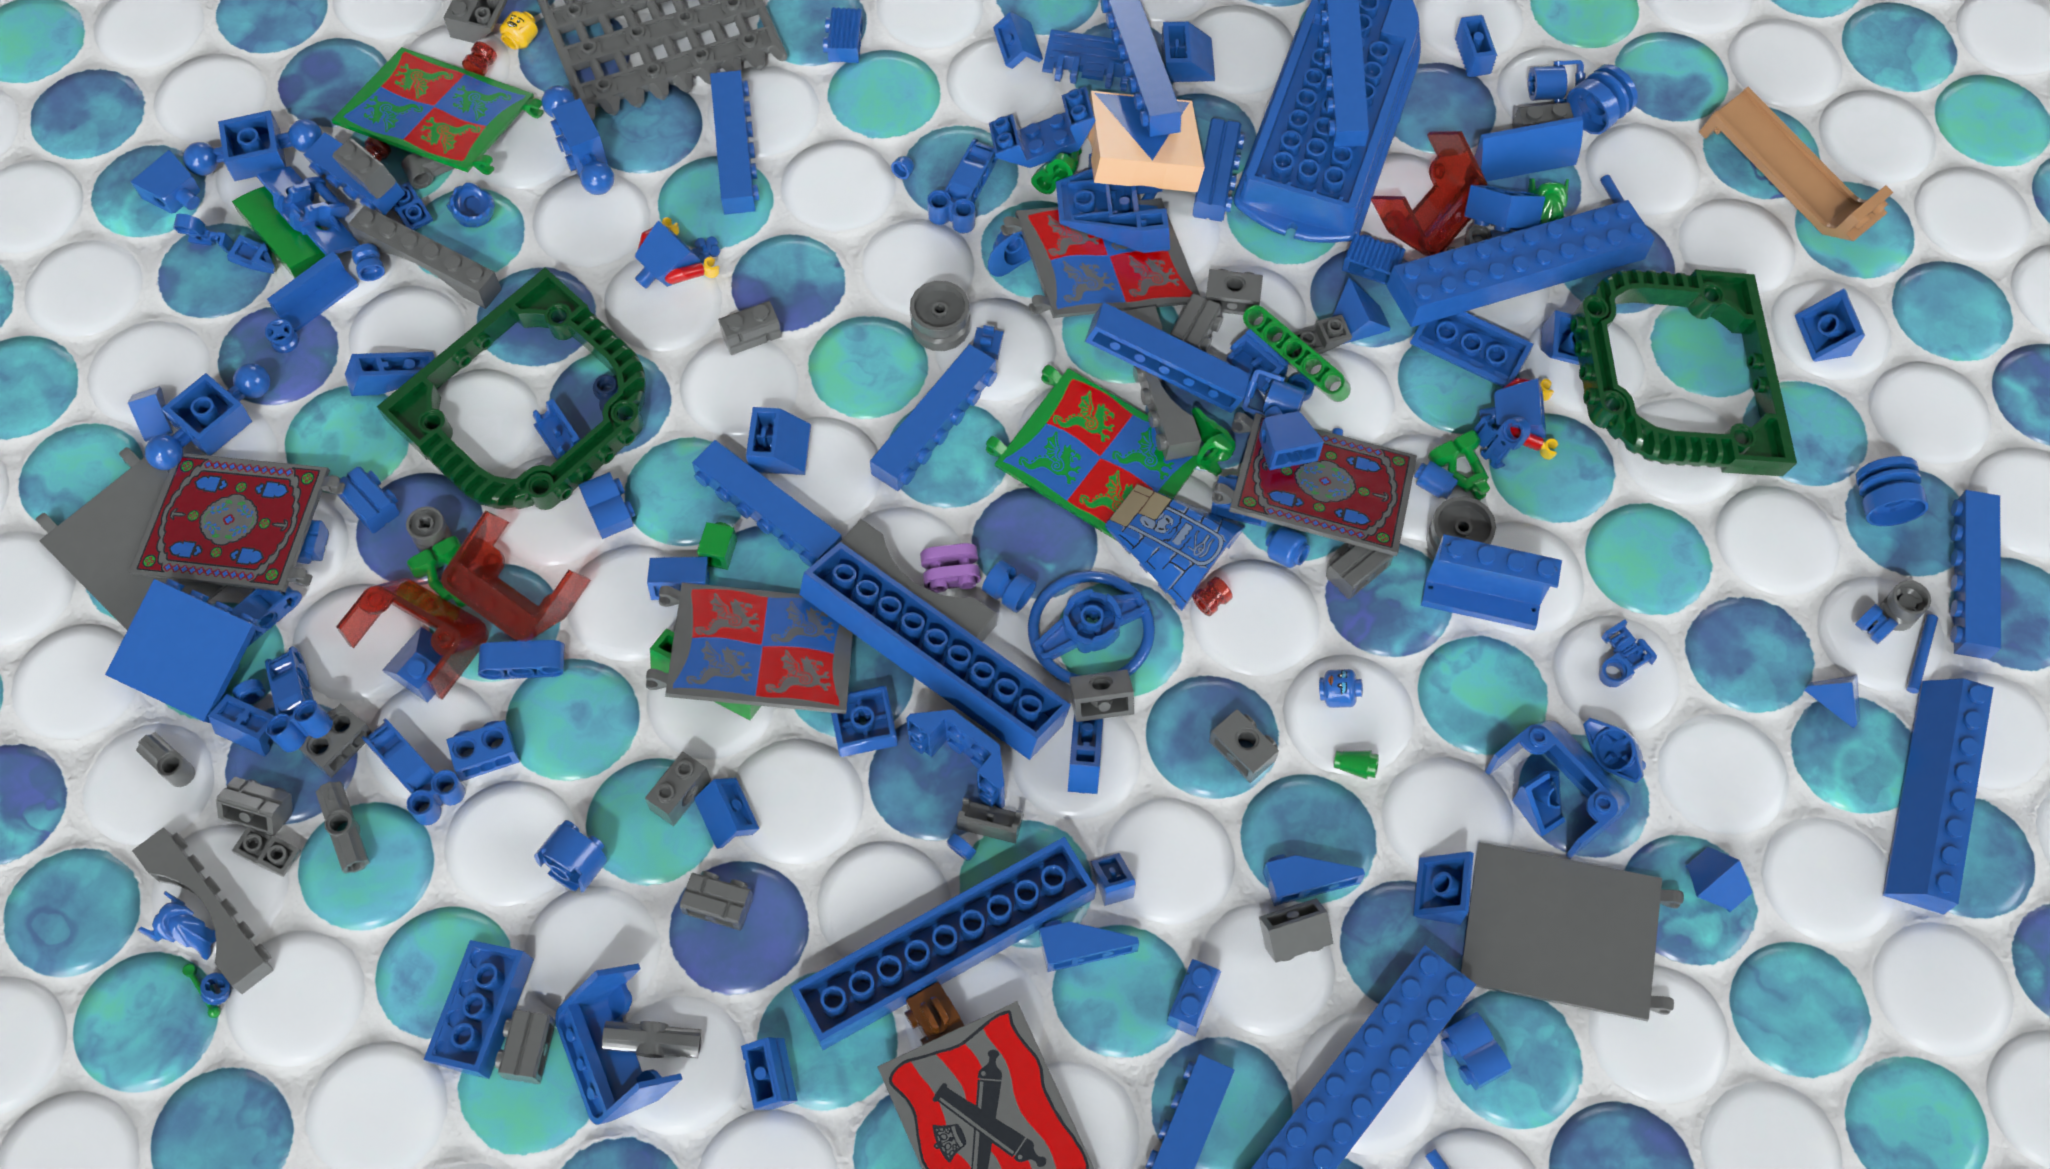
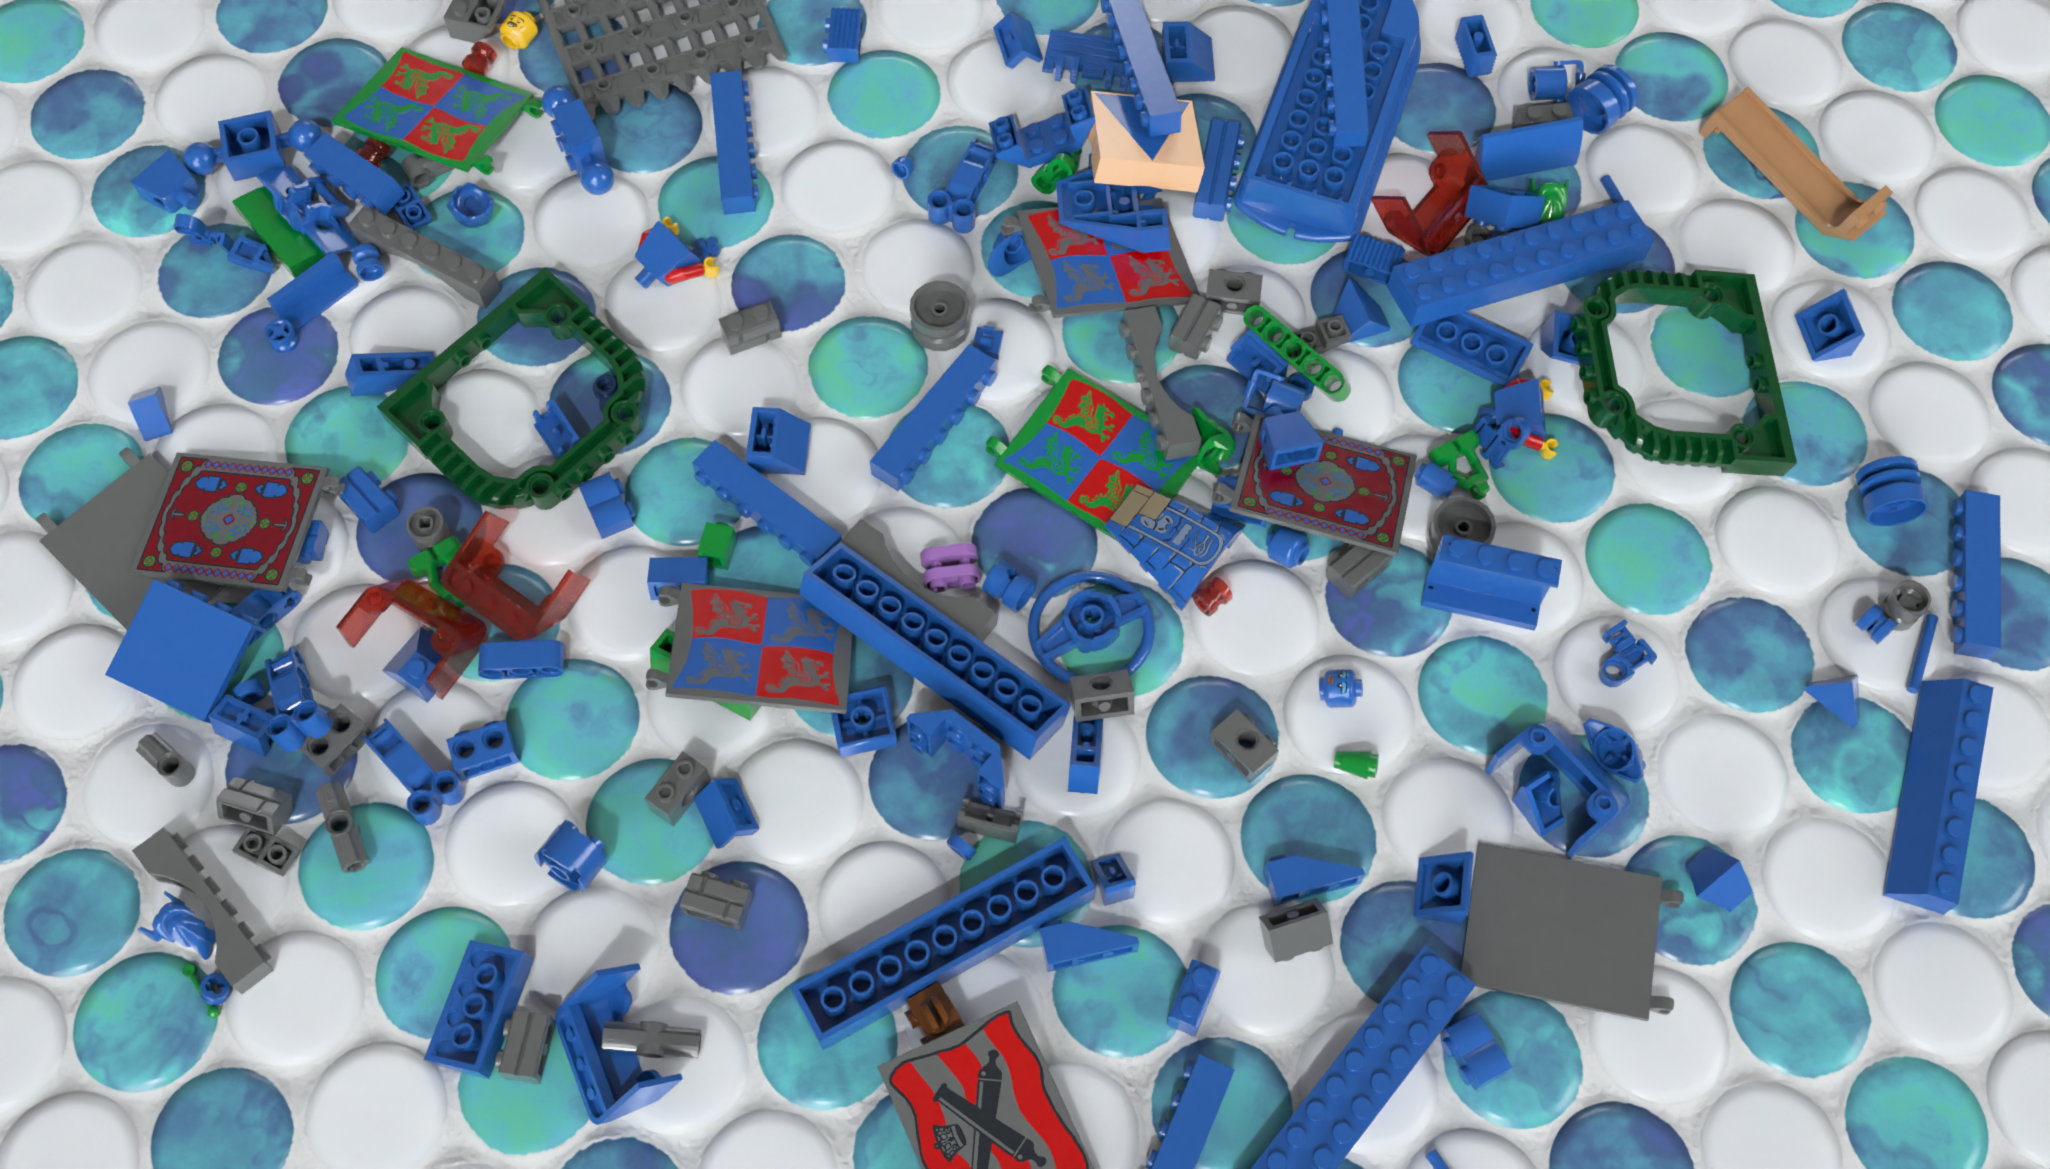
blue brick [145,363,270,470] -> none
dark grey brick [332,138,396,199] -> none
blue brick [741,1037,798,1110] -> none
blue brick [1085,302,1250,413] -> none

